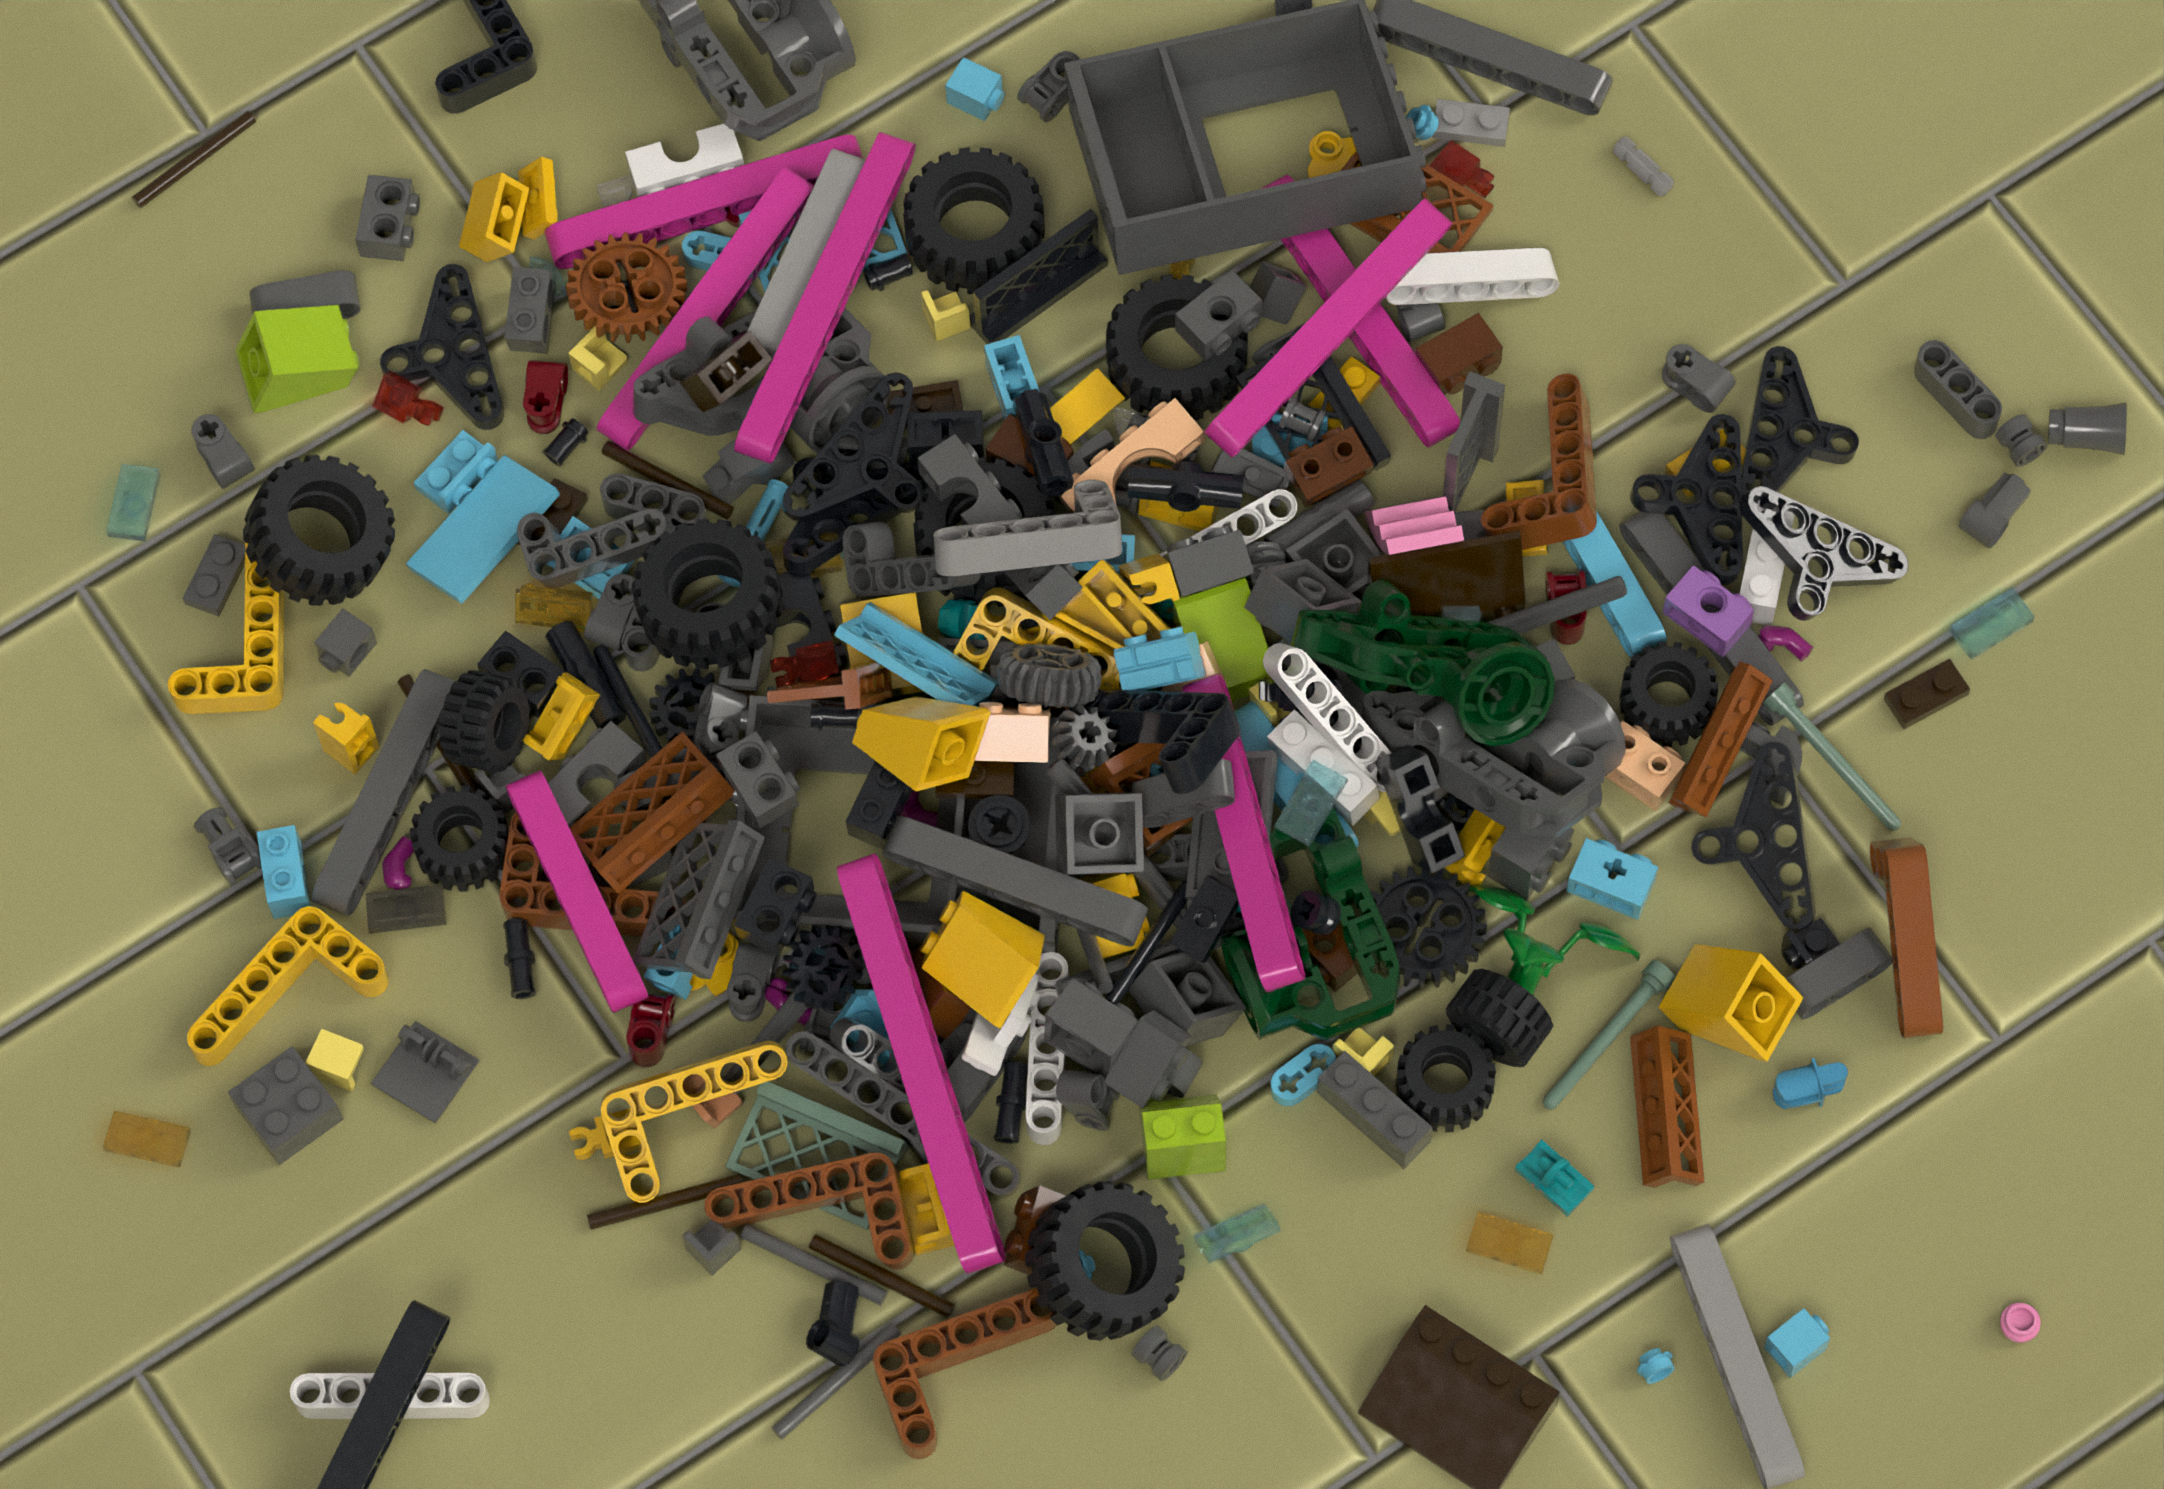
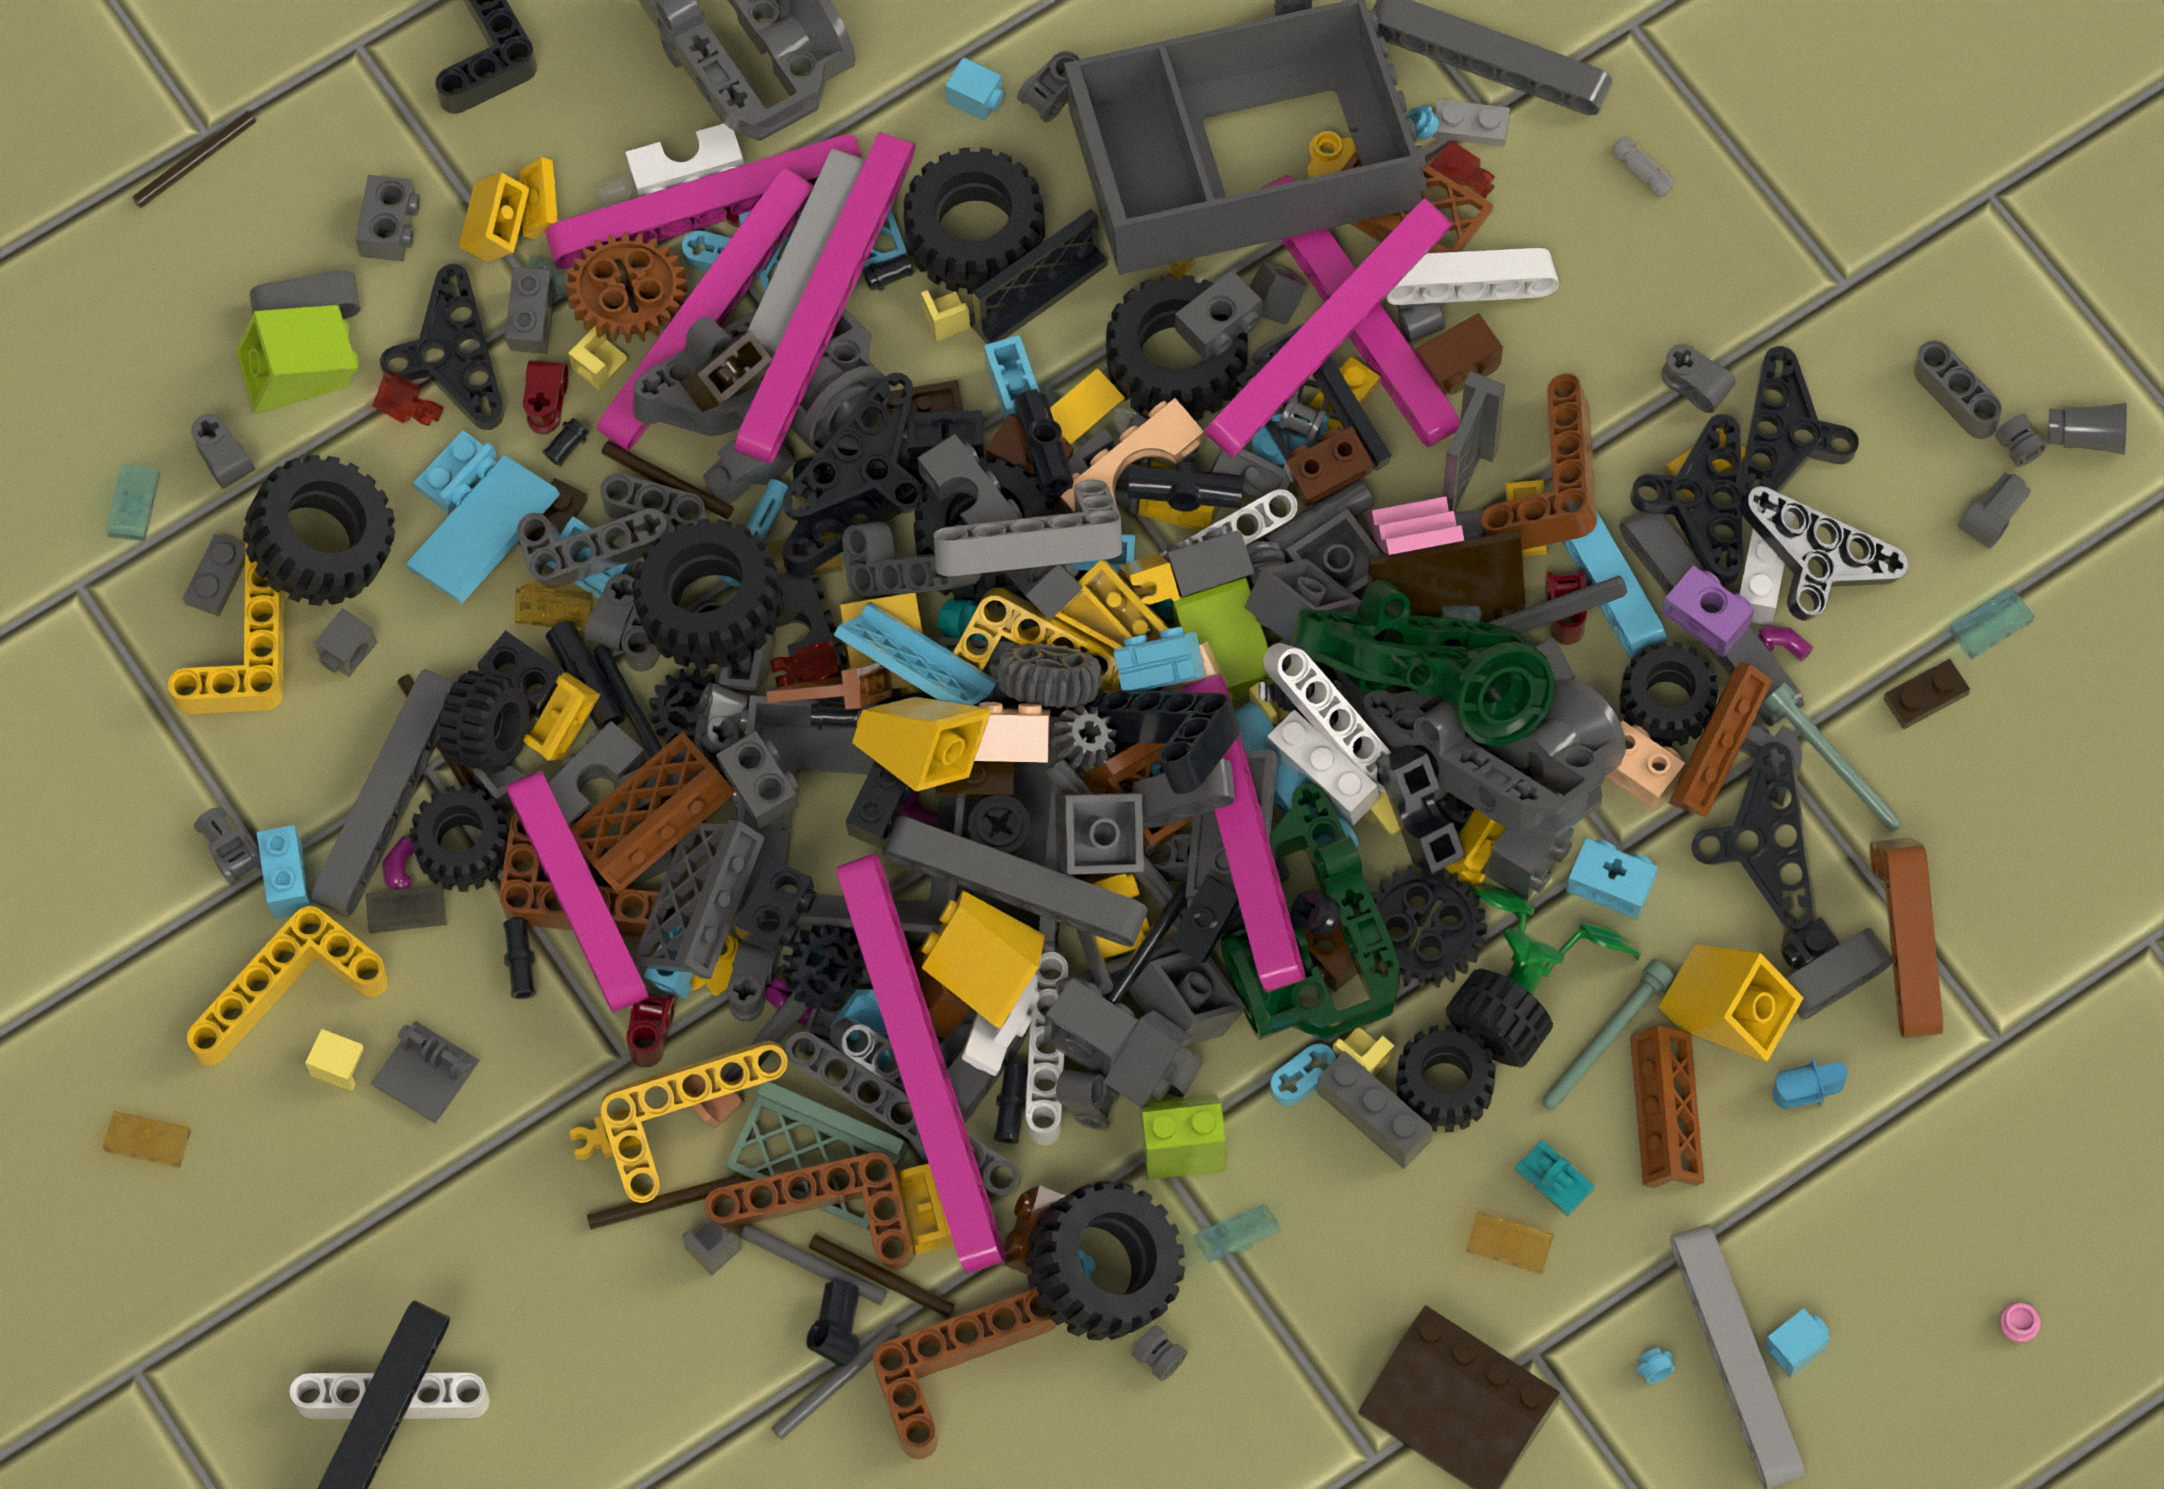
dark grey brick [228,1046,343,1165] -> none
yellow hinge [313,702,380,775] -> none
clear light blue plate [1274,760,1348,847] -> none

